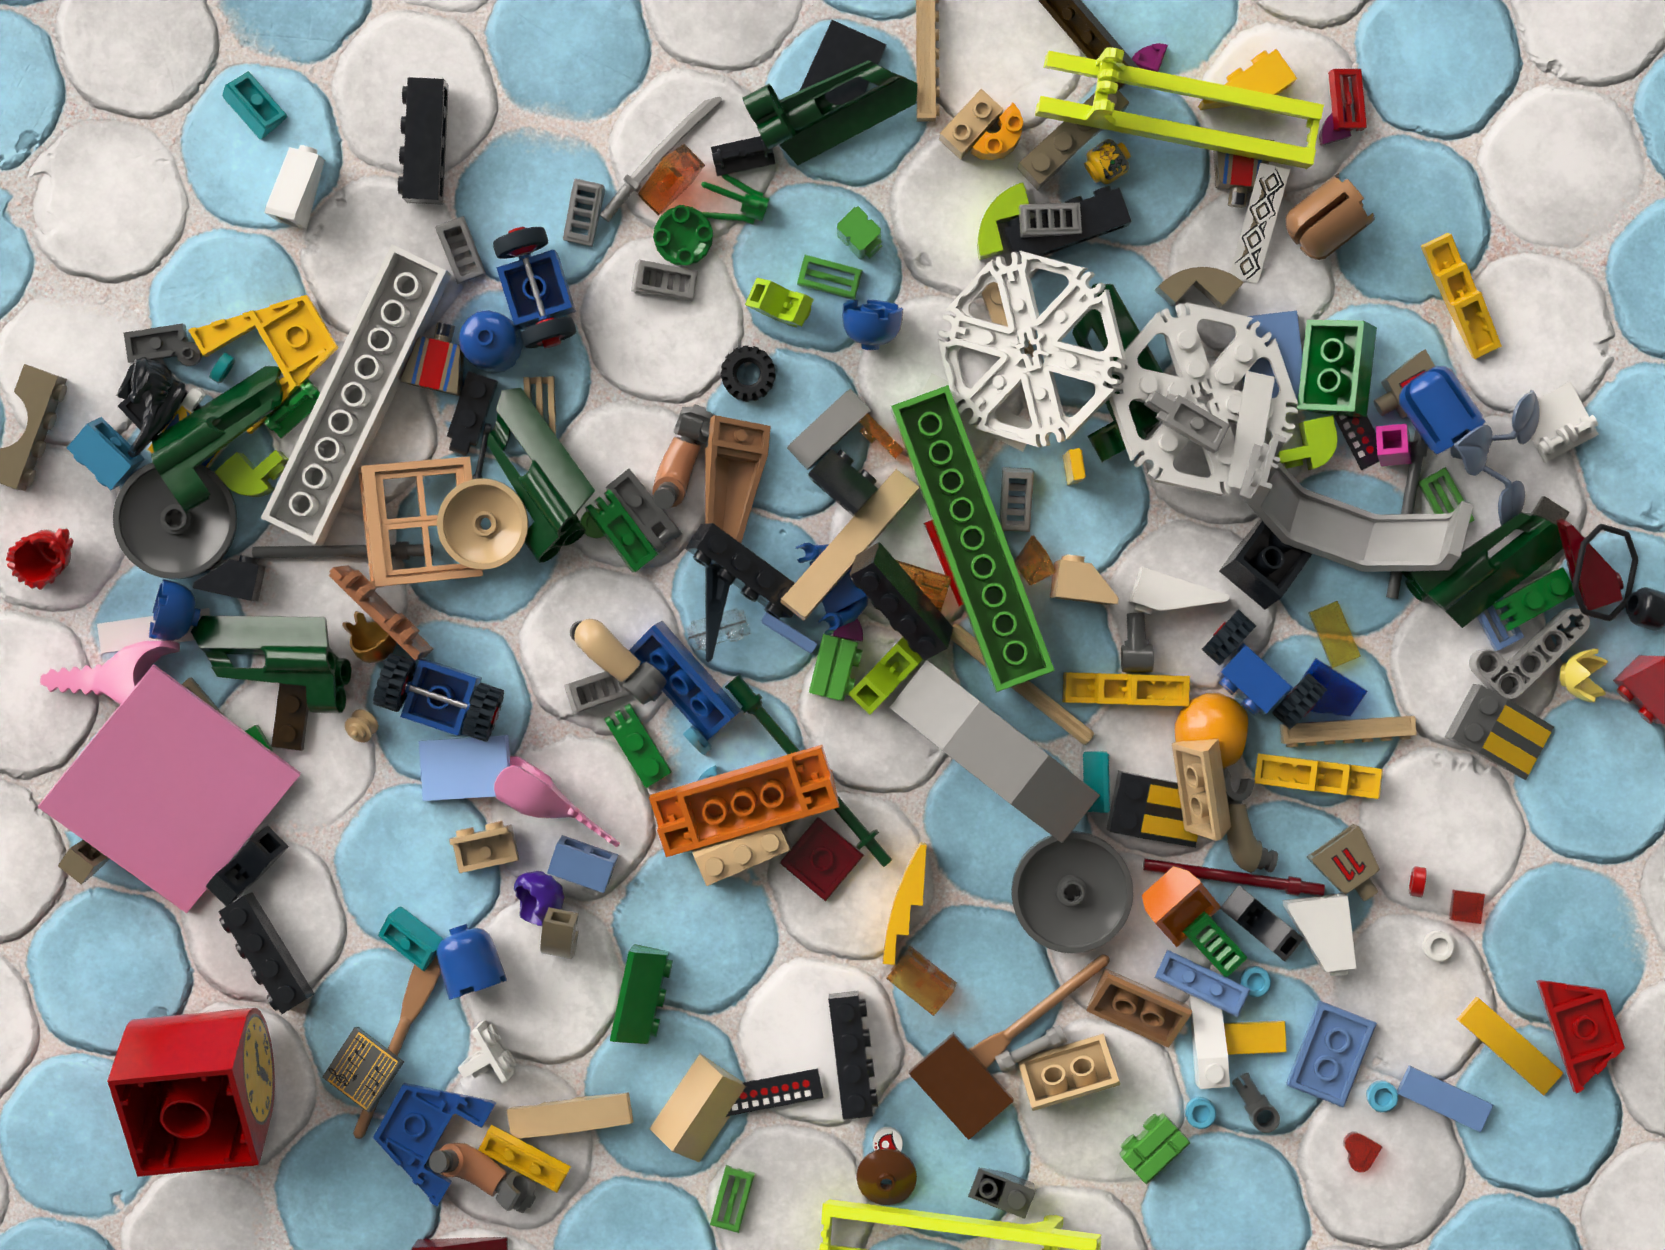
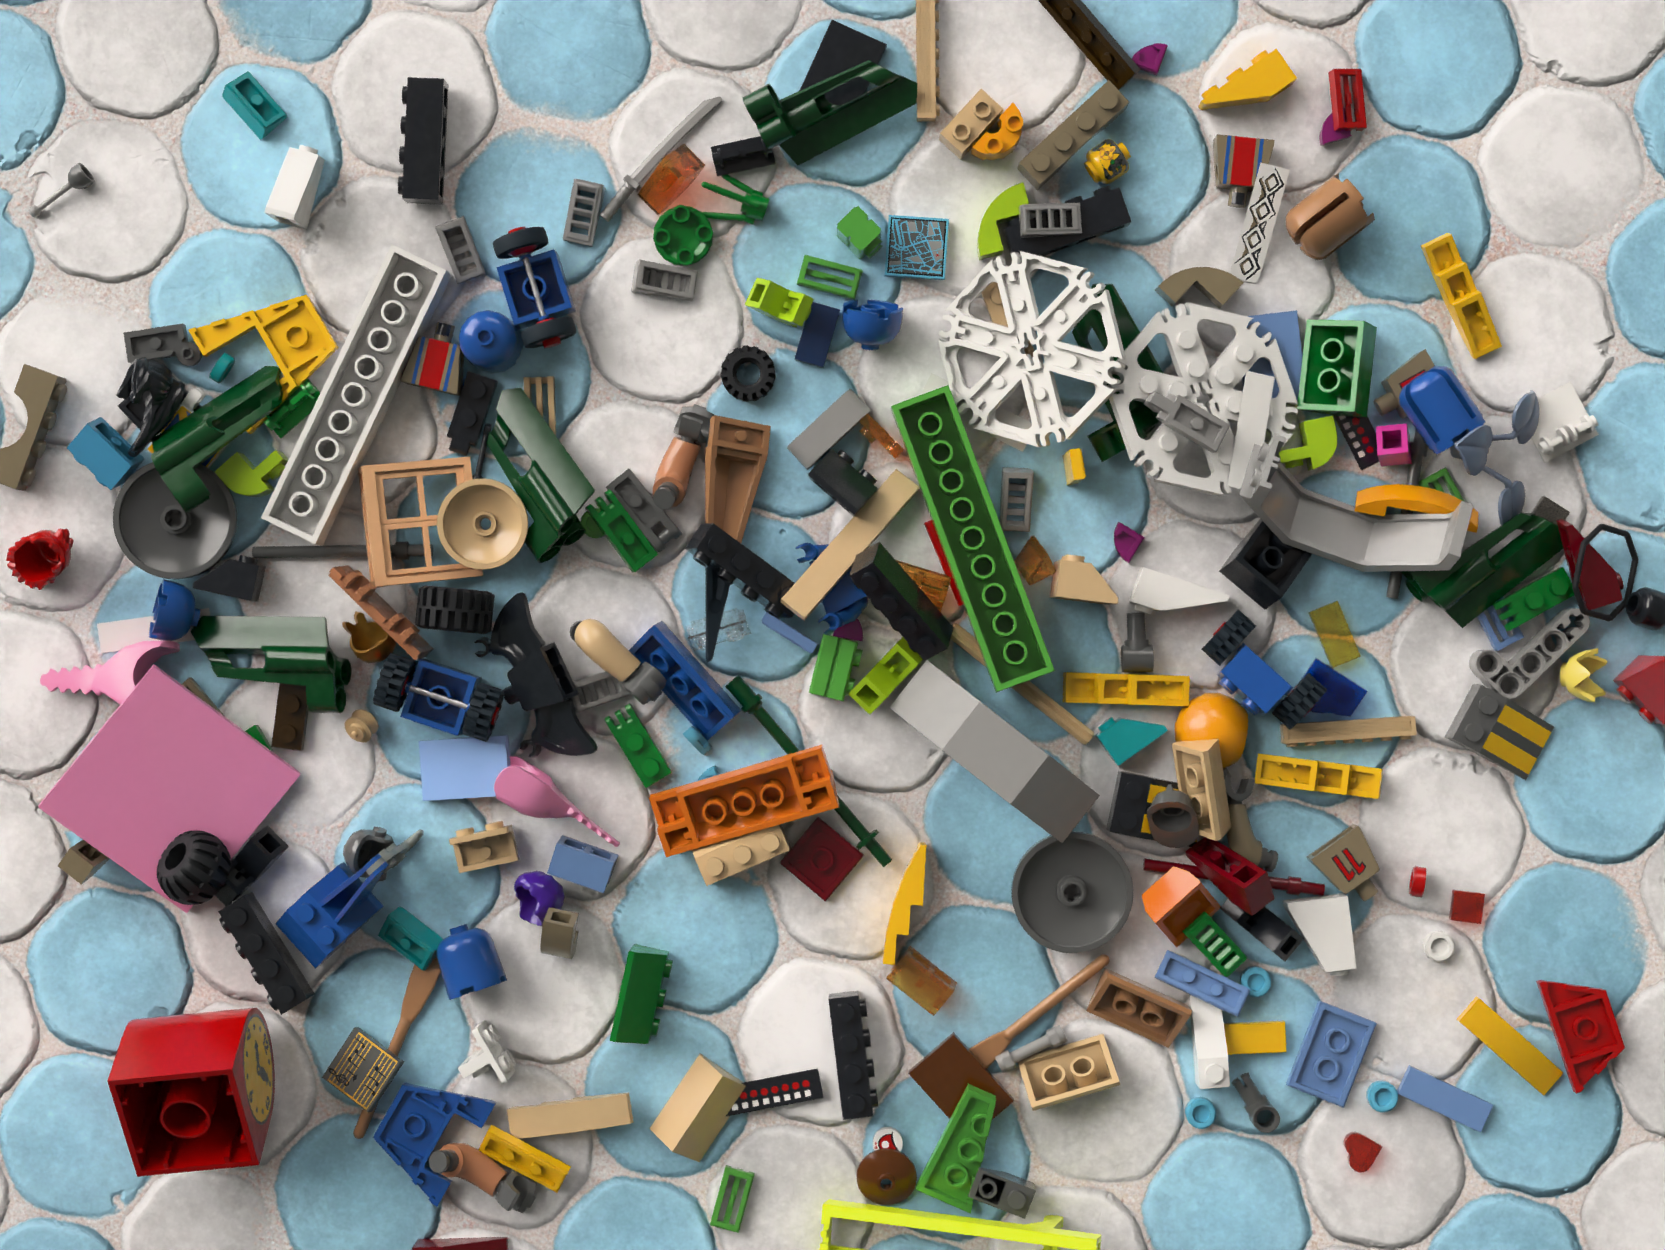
neon yellow piece [1035,47,1324,169] -> none
teal slope [1083,751,1110,813] -> none
bright green brick [1119,1112,1190,1185] -> none
none -> hinge [29,163,95,218]
none -> black wheel [157,831,231,905]
none -> blue slope [275,829,424,969]
none -> dark grey cap [343,827,394,883]
none -> black tyre [415,586,495,634]
none -> black torso [474,592,598,757]
none -> dark blue tile [794,302,840,368]
none -> tile [885,215,949,280]
none -> bright green wing [916,1084,996,1214]
none -> teal slope [1095,717,1168,766]
none -> magenta tile [1114,522,1145,563]
none -> dark grey piece [1147,784,1199,848]
none -> dark red slope [1185,837,1275,916]
none -> light orange slope [1354,484,1479,533]

